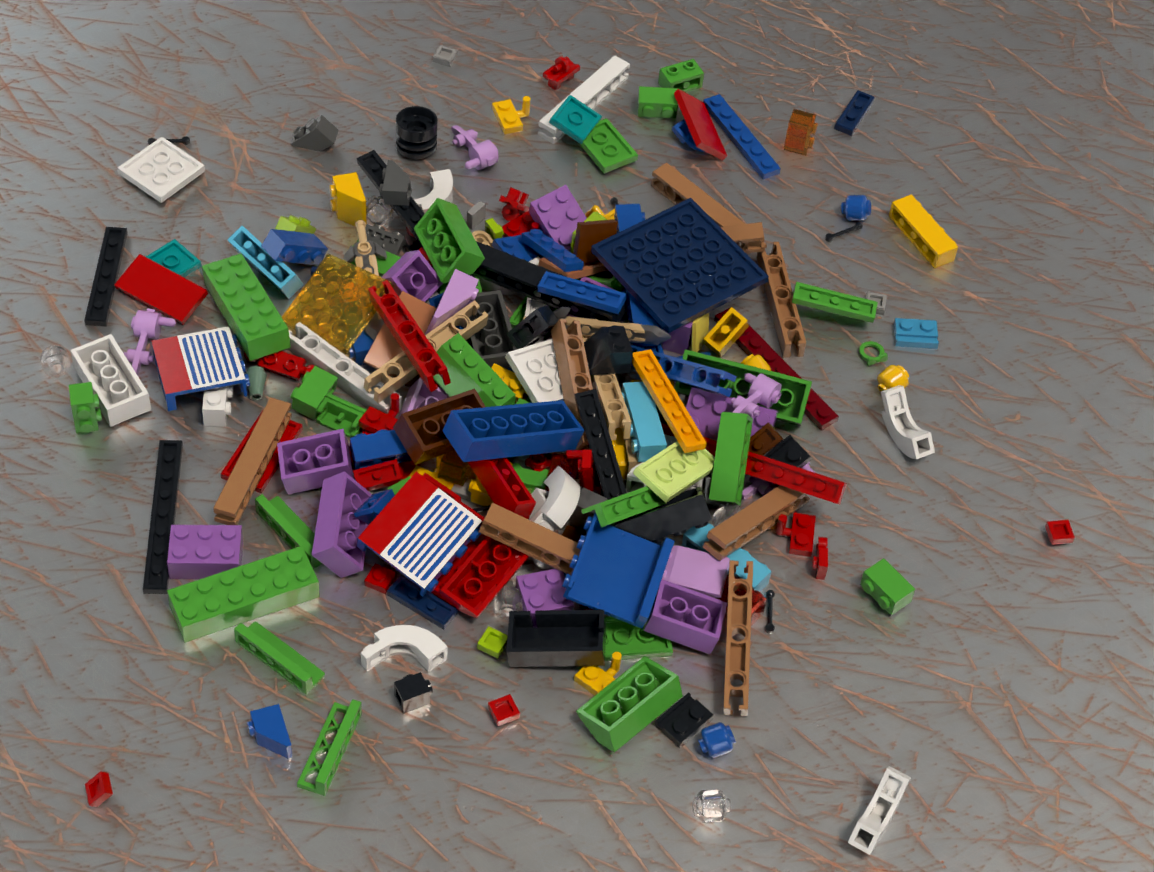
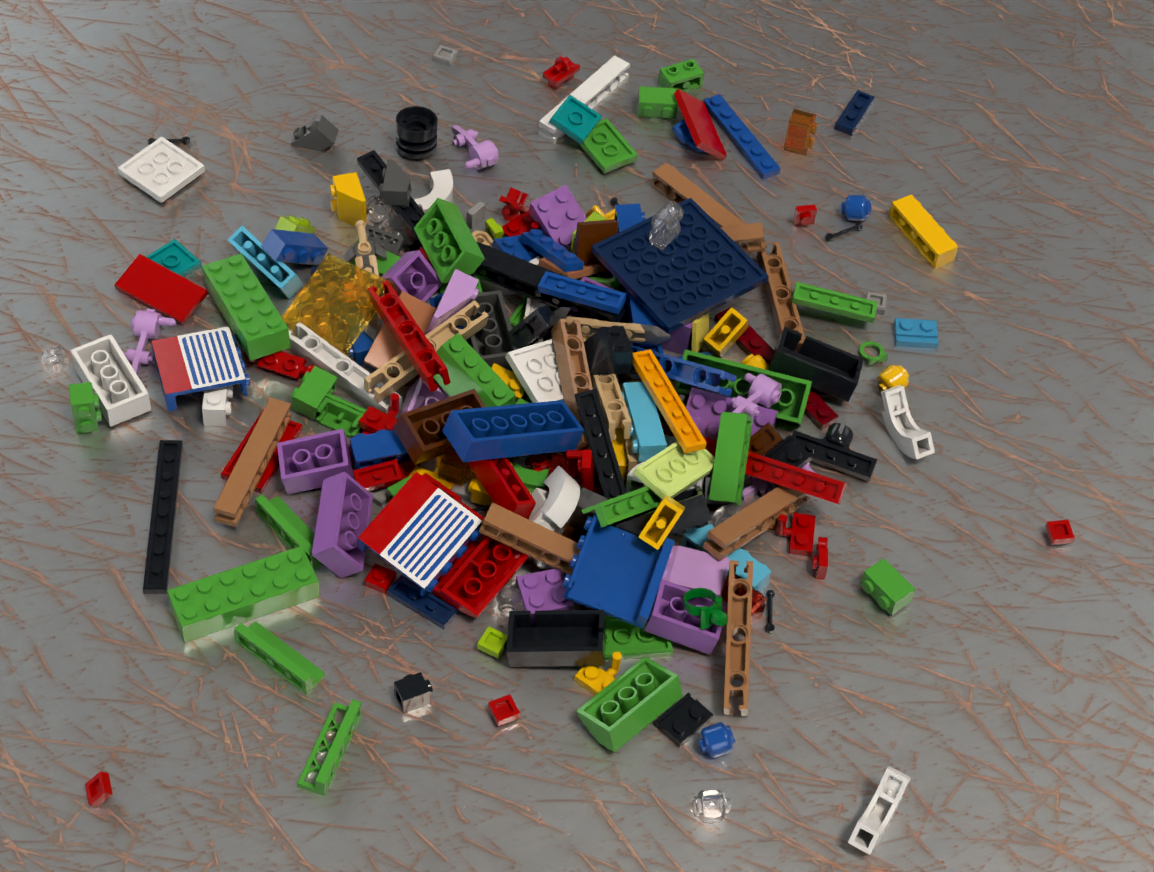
black tile [84,227,128,327] -> none
medium lavender brick [167,525,243,579] -> none
sand green cone [245,366,267,400] -> none
blue slope [247,704,292,759] -> none
blue slope [354,489,395,524] -> none
white arch [361,625,448,672] -> none
yellow plate [492,96,531,135] -> none
none -> yellow brick [638,495,685,550]
none -> clear brick [649,200,683,250]
none -> green piece [684,588,728,630]
none -> black piece [768,327,864,402]
none -> black plate [792,423,877,481]
none -> red plate [793,204,817,226]

